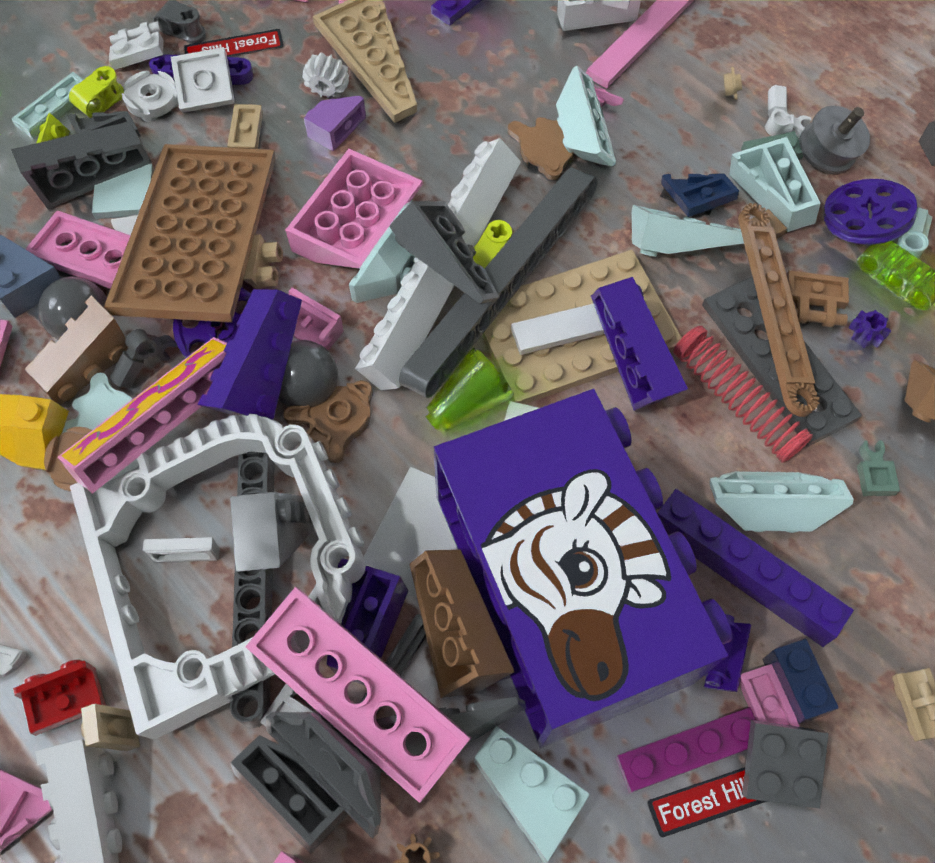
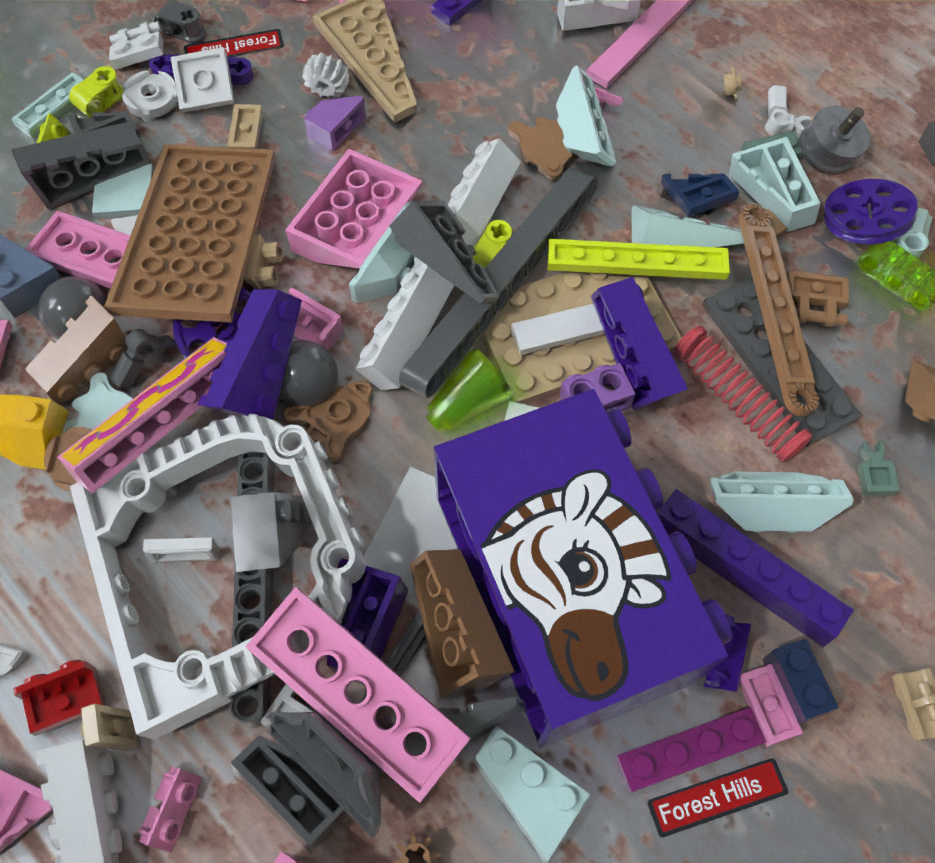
dark grey plate [742,720,829,809] -> none
dark purple gear [848,310,891,348] -> none
none -> bright pink hinge [138,766,202,853]
none -> neon yellow plate [547,239,730,280]
none -> medium lavender brick [559,363,635,411]

